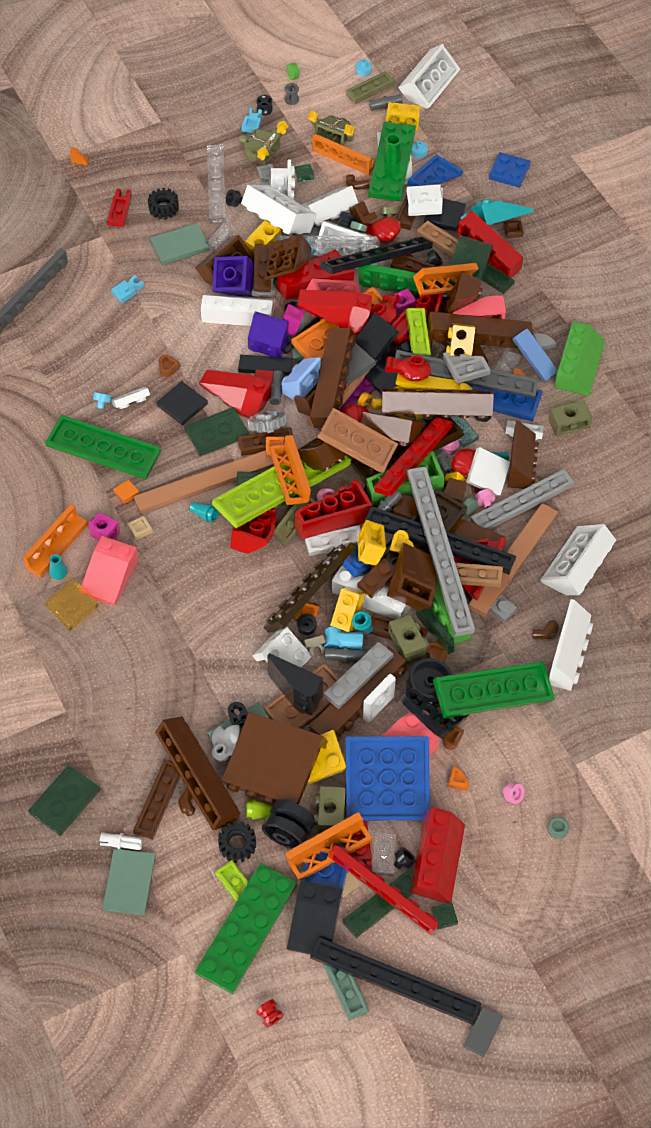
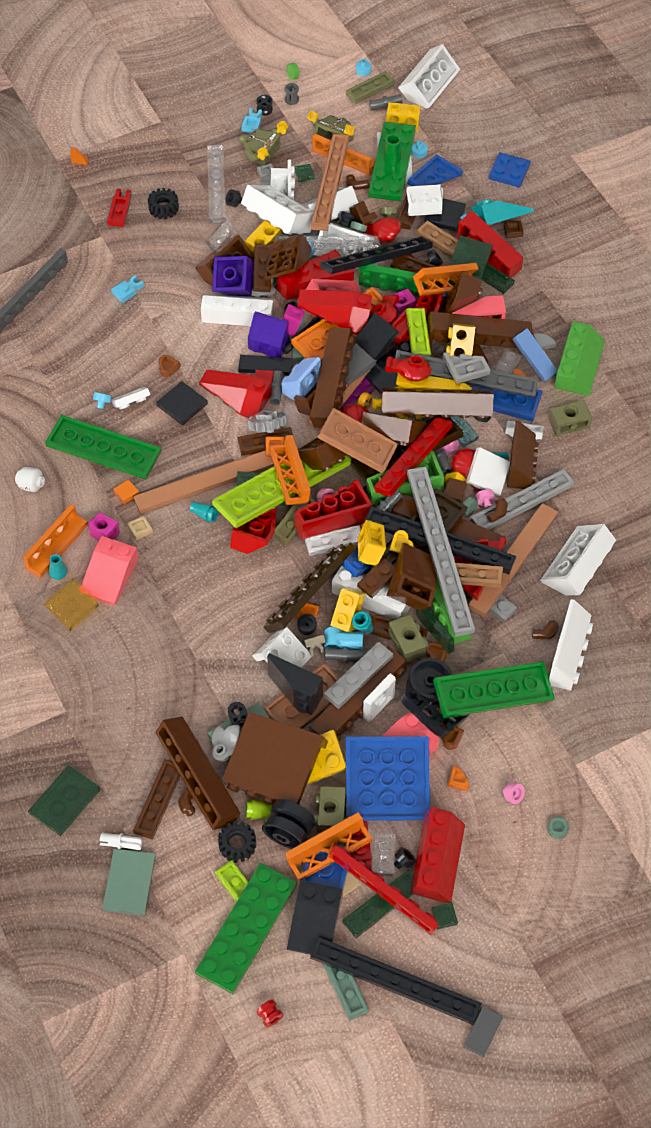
sand green tile [150,223,210,265] -> none
clear green tile [184,407,249,456] -> none
none -> white head [15,466,45,492]
none -> nougat tile [311,134,349,231]
none -> reddish brown arm [487,498,508,523]

